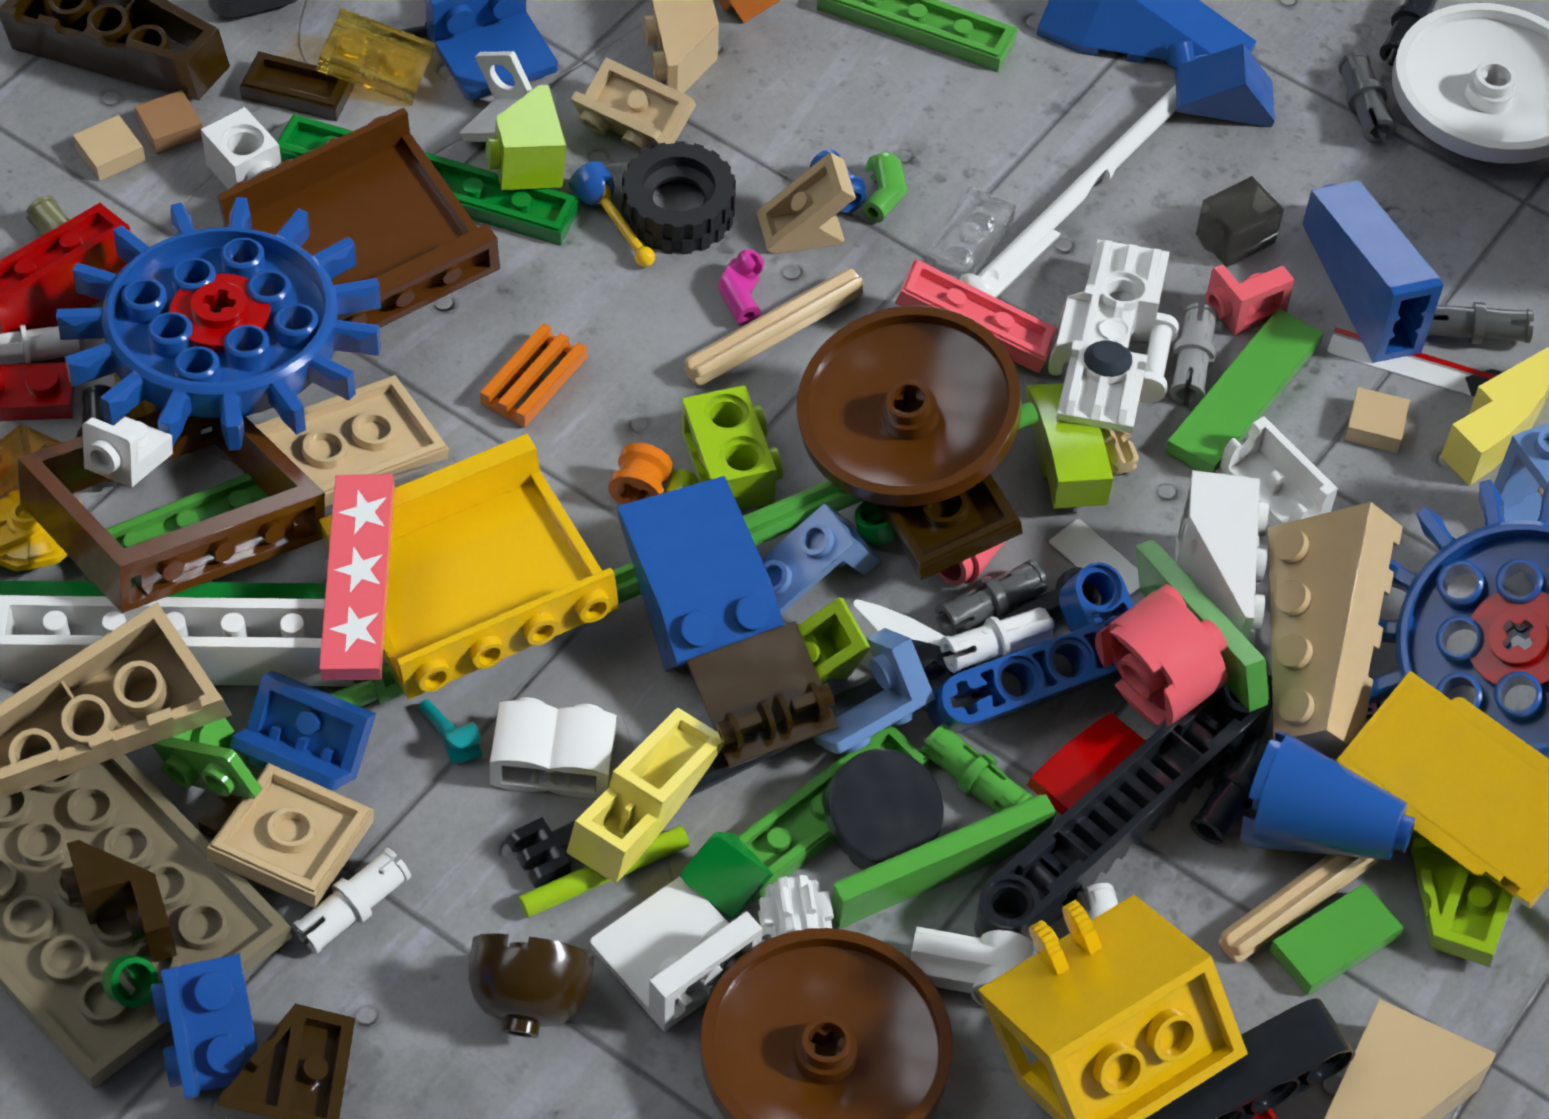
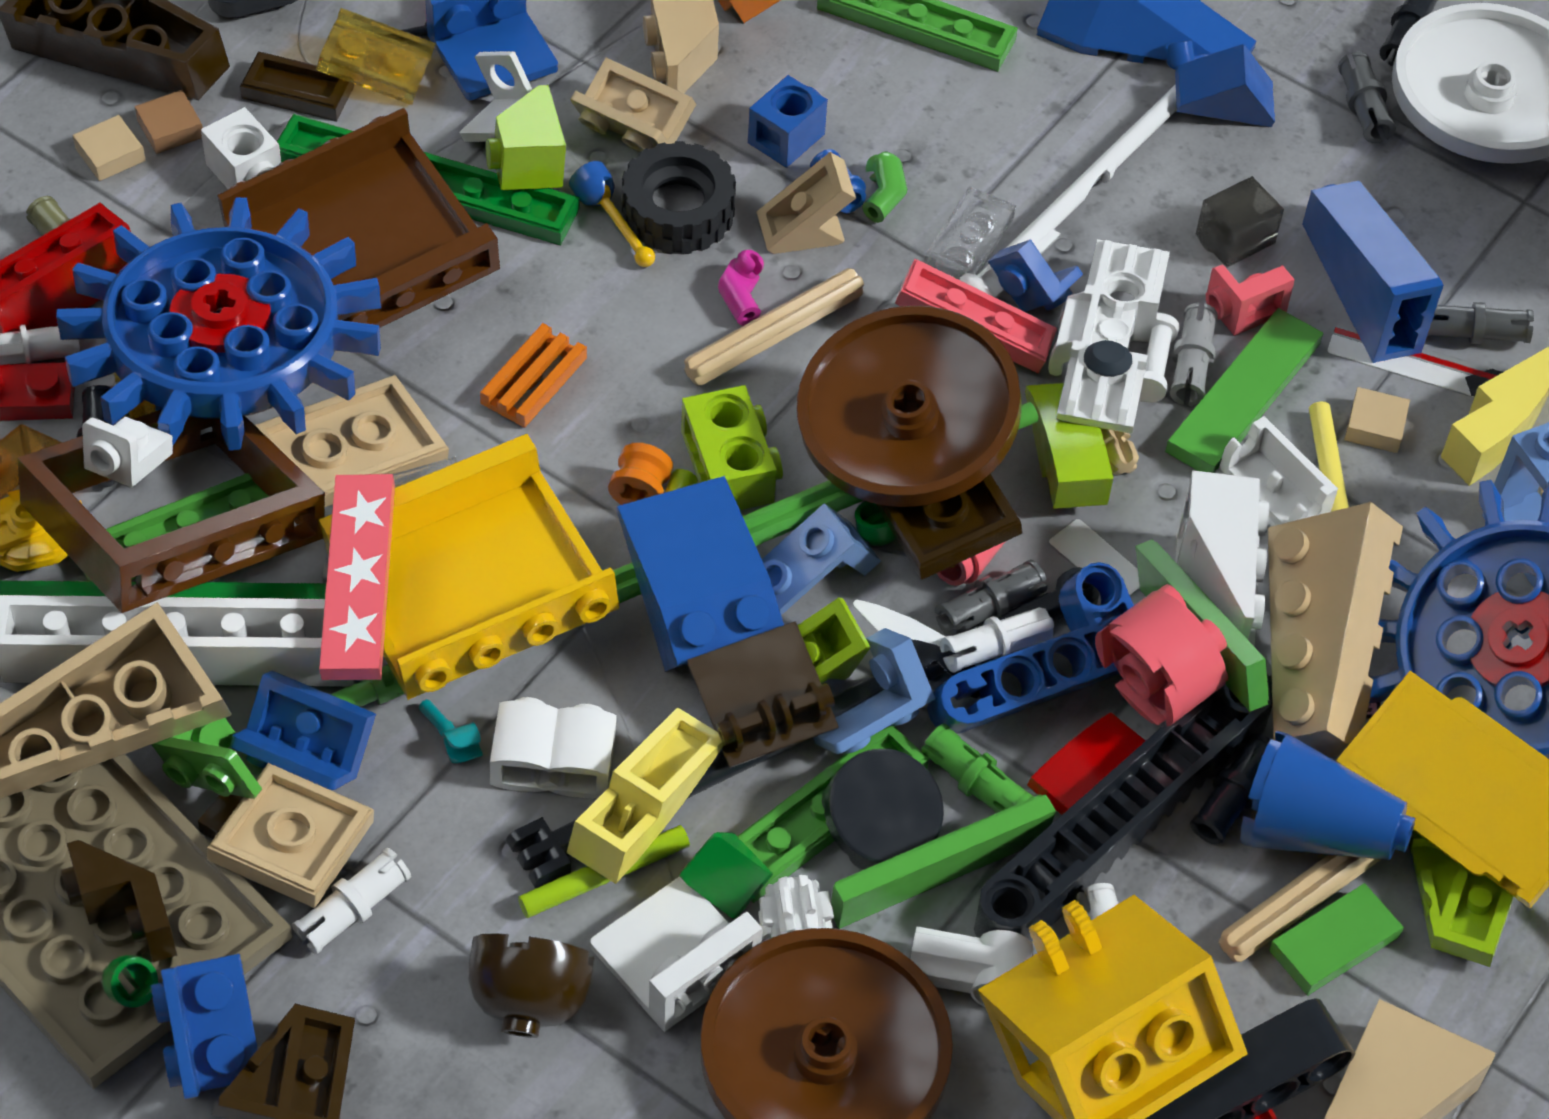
none -> blue brick [748,75,828,168]
none -> blue bracket [988,239,1083,312]
none -> light yellow bar [1309,401,1349,512]

